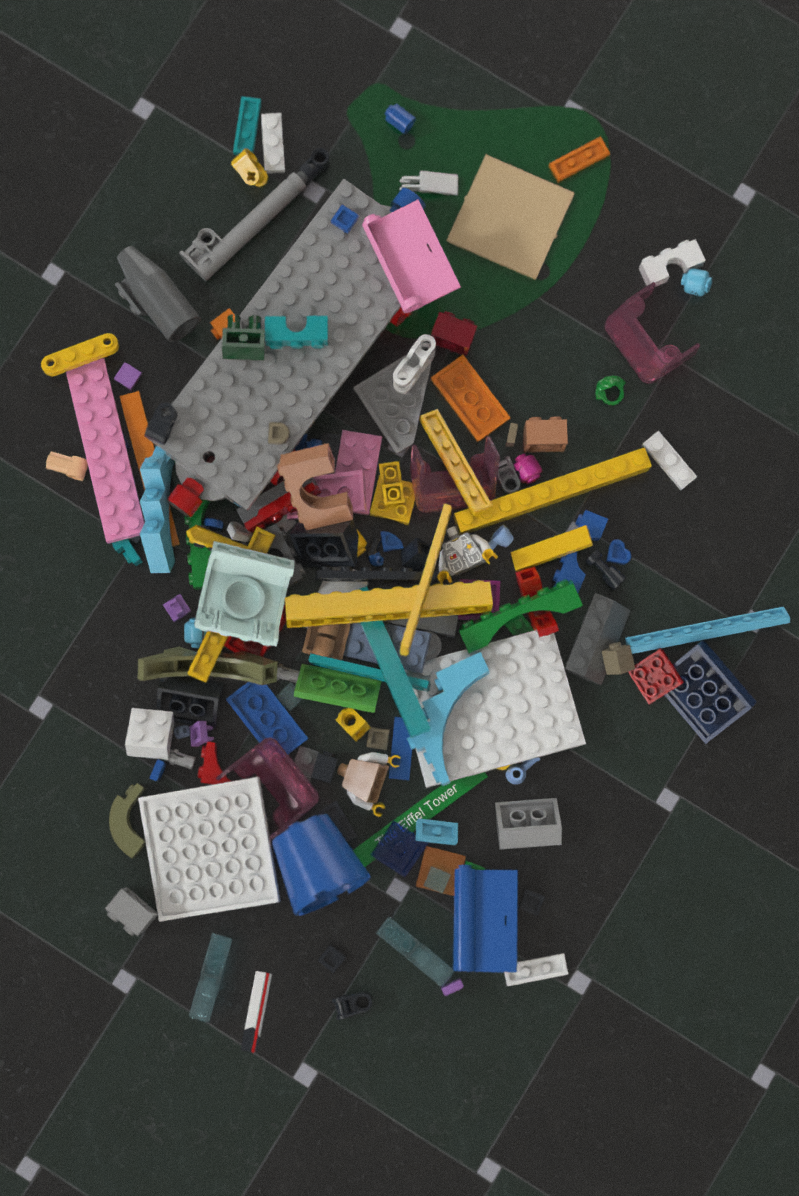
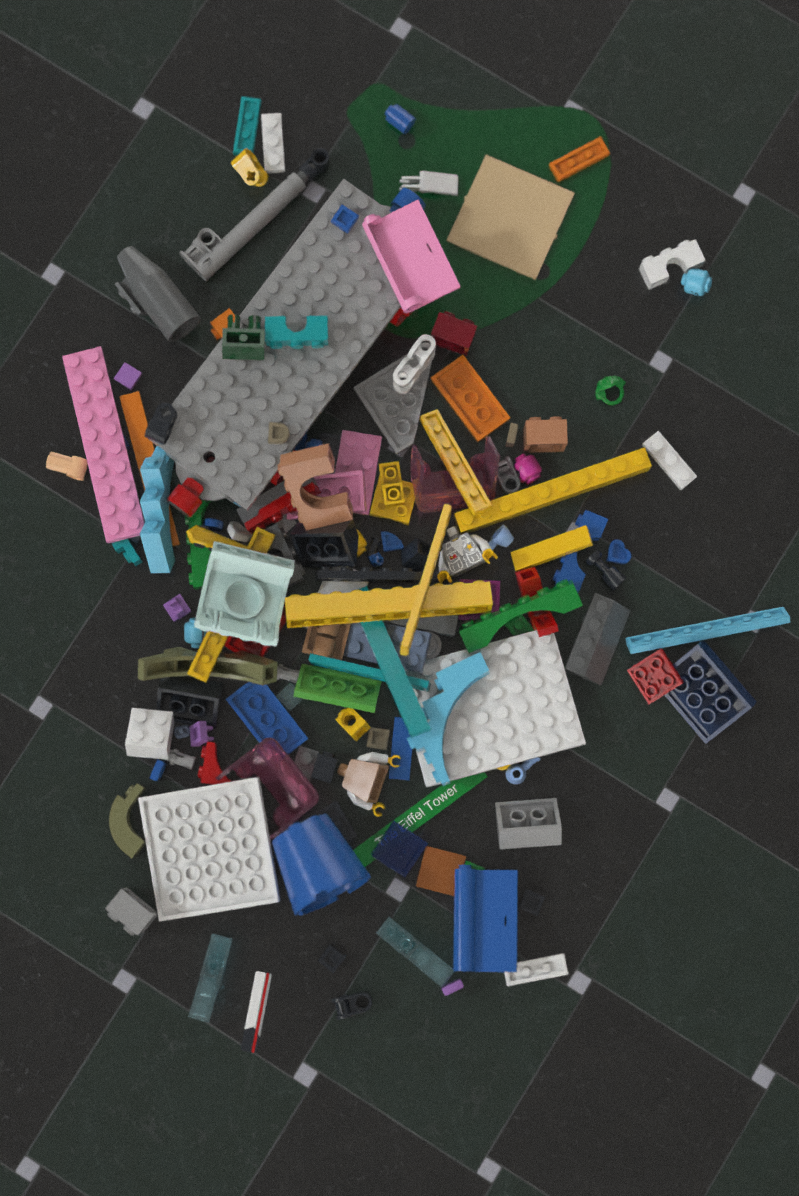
yellow plate [41,333,119,376] -> none
medium azure plate [416,819,458,845] -> none
clear light blue tile [424,866,451,894] -> none
dark tan brick [602,642,635,675] -> none
clear pink windscreen [605,282,700,384] -> none

